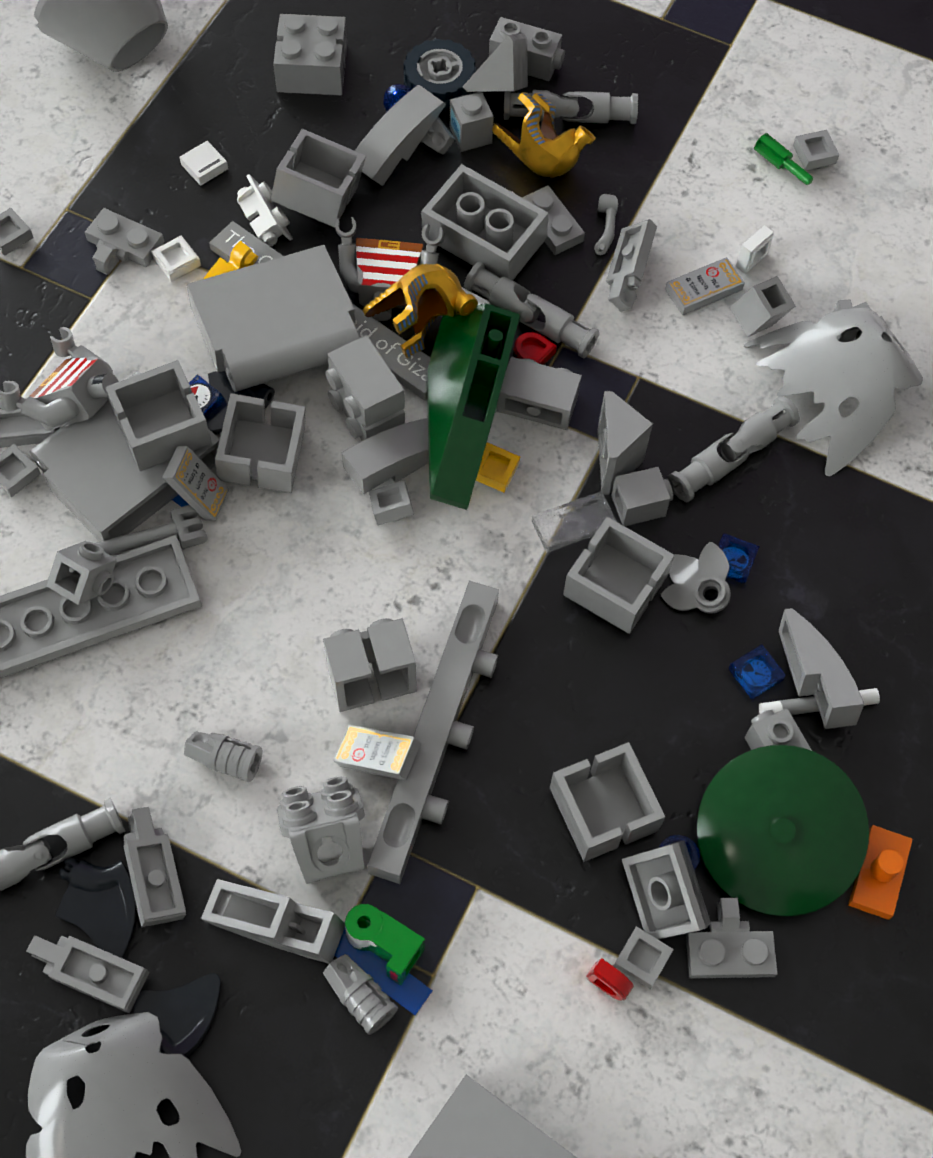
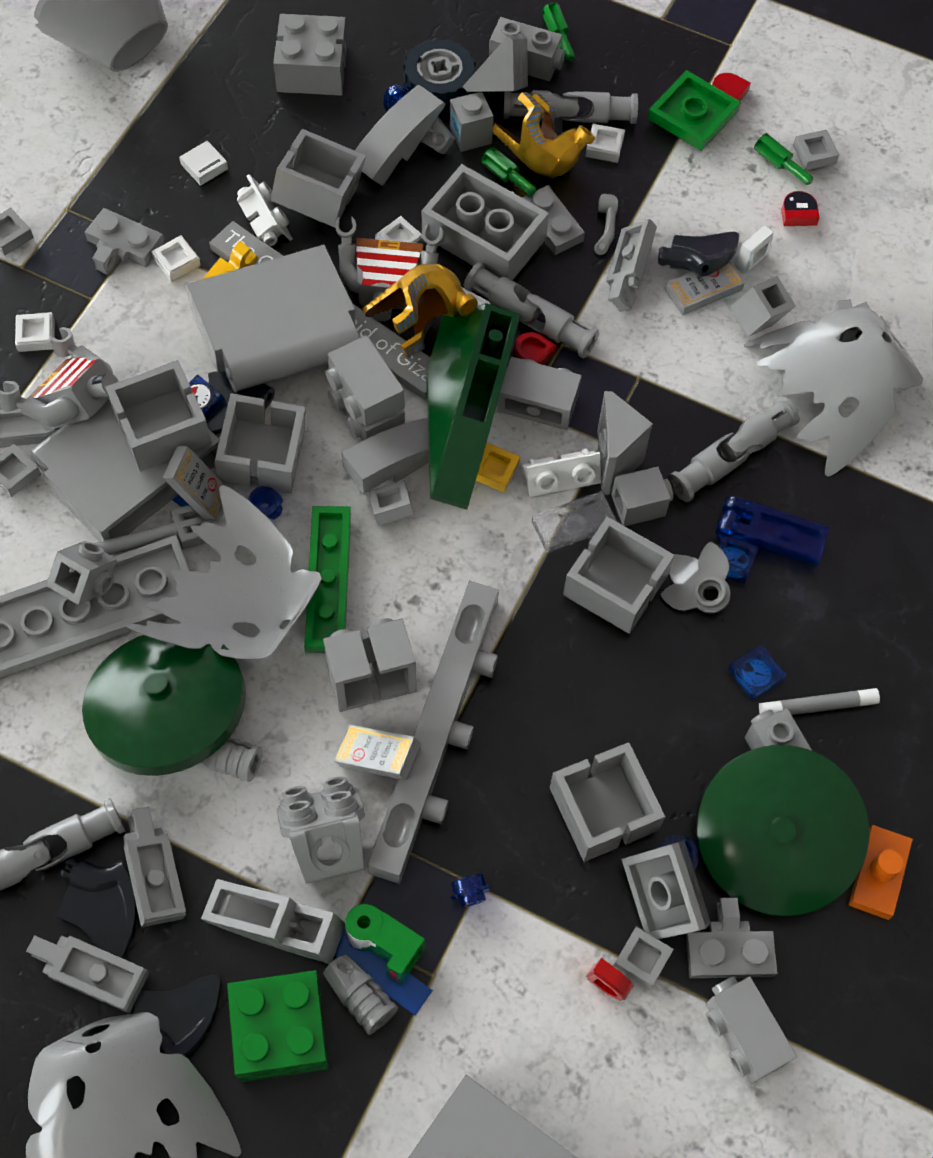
light grey slope [778,608,864,729] -> none
none -> white tile [15,312,55,352]
none -> dark green dish [82,635,246,776]
none -> light grey piece [125,485,322,659]
none -> green brick [227,970,329,1082]
none -> clear blue plate [248,486,283,520]
none -> green plate [304,506,351,653]
none -> white tile [375,216,424,244]
none -> clear blue plate [450,874,491,908]
none -> green axle [482,148,536,196]
none -> white hinge [522,448,601,497]
none -> green axle [542,3,575,61]
none -> white tile [585,124,625,163]
none -> green plate [647,70,741,151]
none -> black arm [658,232,739,277]
none -> light grey brick [706,976,797,1084]
none -> red tile [712,73,751,101]
none -> clear blue plate [715,496,830,566]
none -> tile [781,191,820,226]

